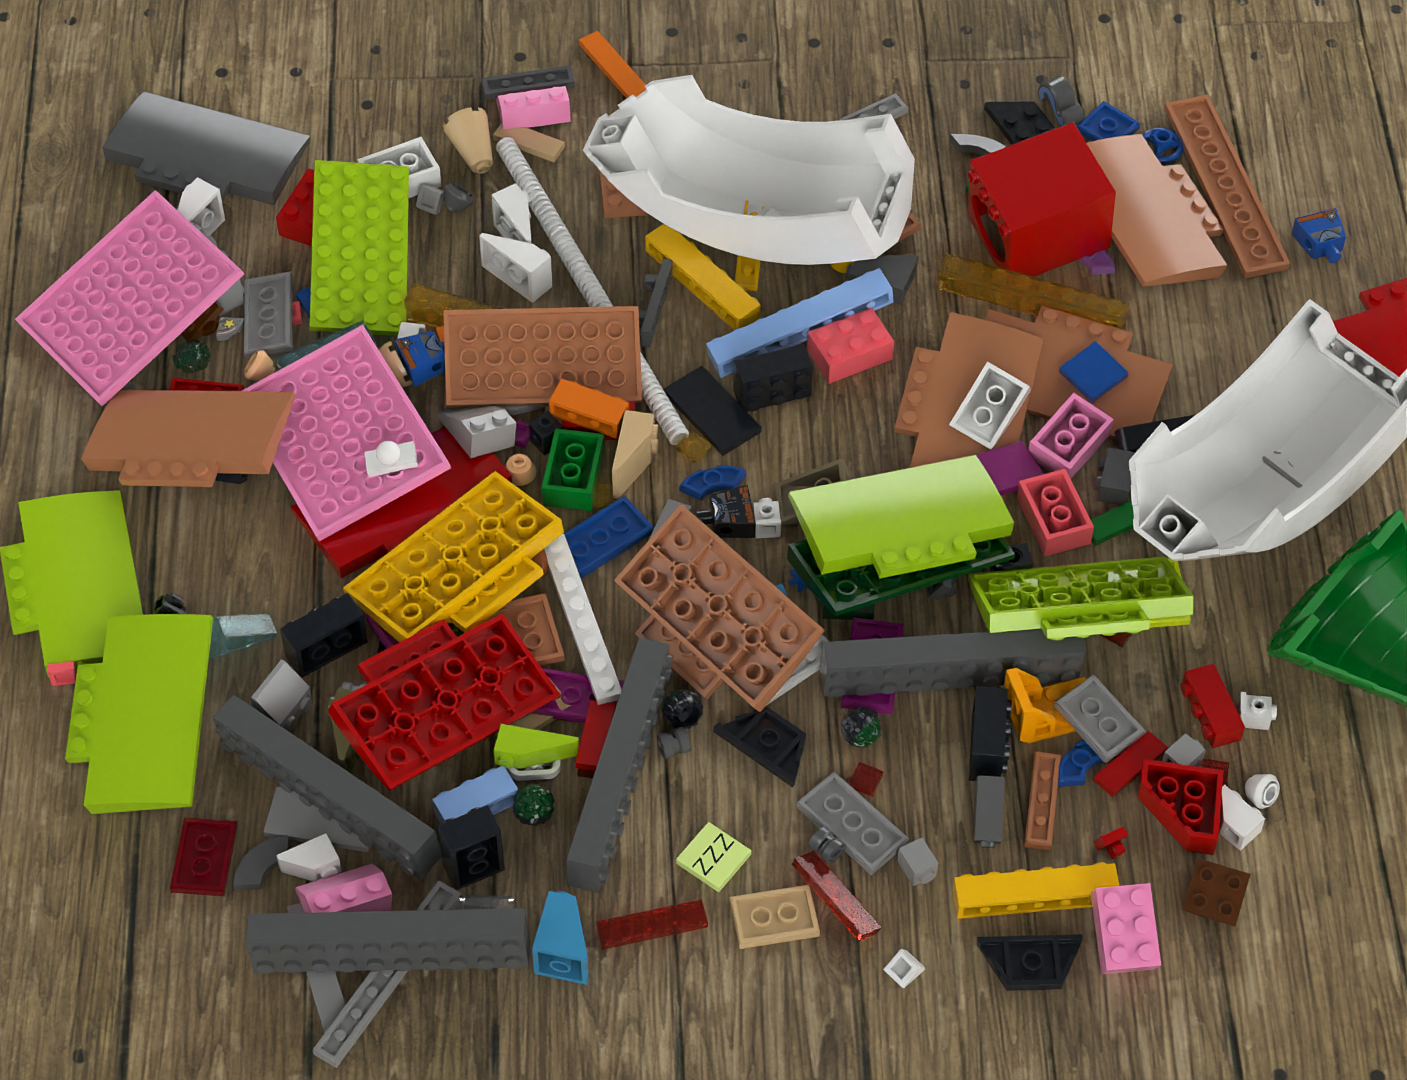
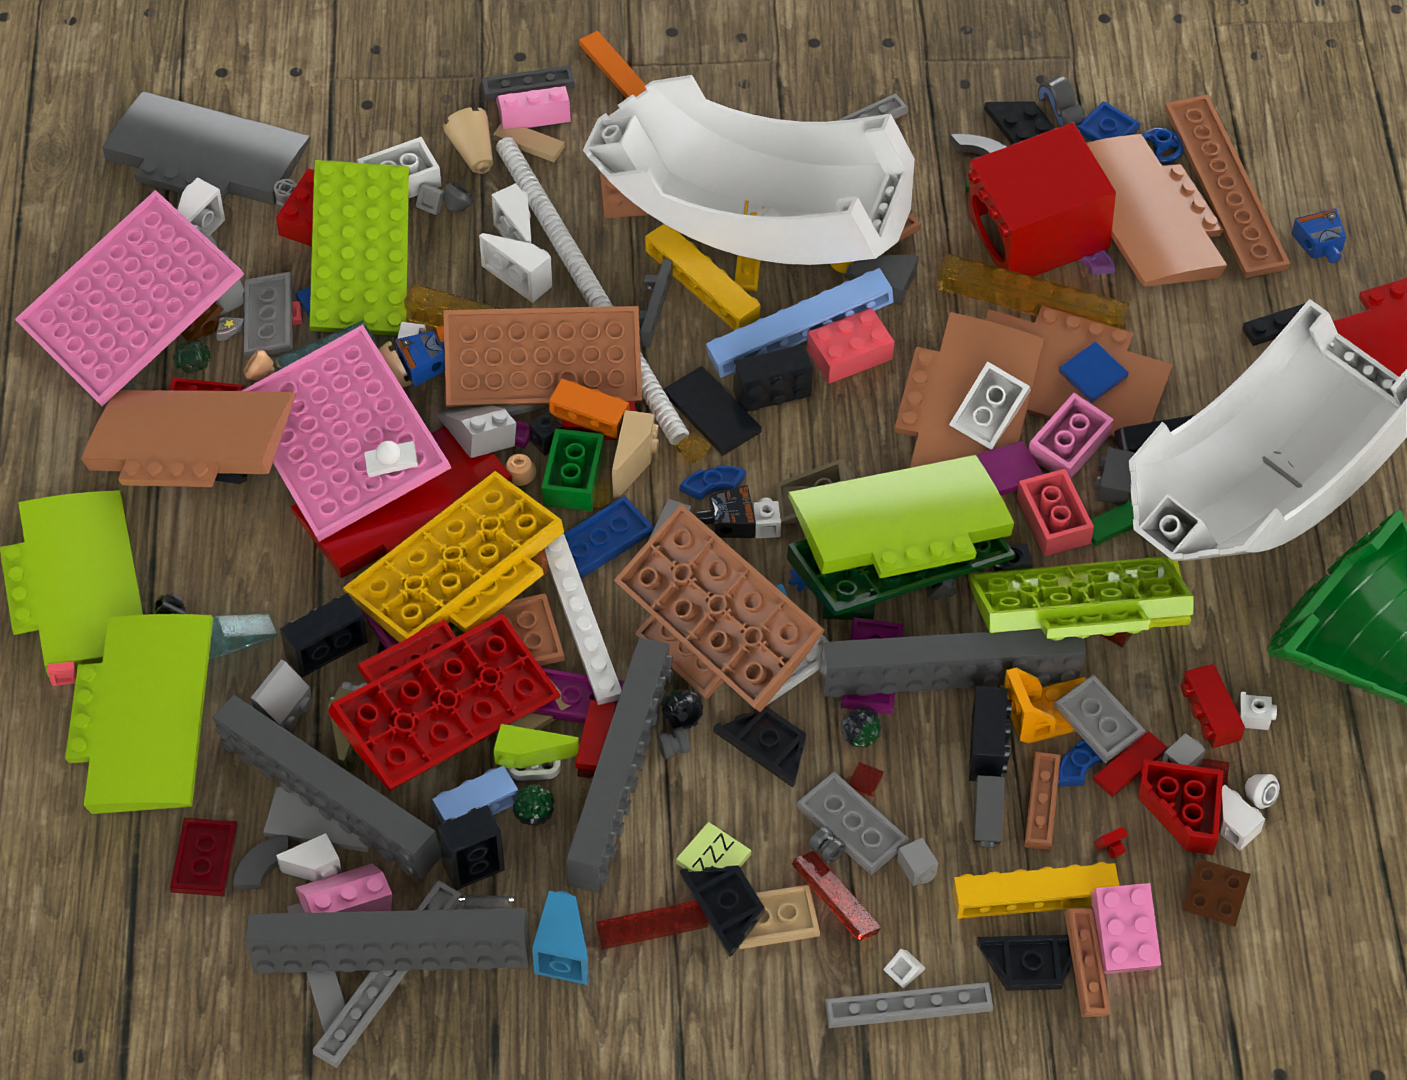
none -> light grey wheel [274,179,297,210]
none -> black wing [680,865,765,957]
none -> light grey tile [825,982,994,1028]
none -> nougat tile [1064,908,1111,1017]
none -> black plate [1242,303,1305,346]

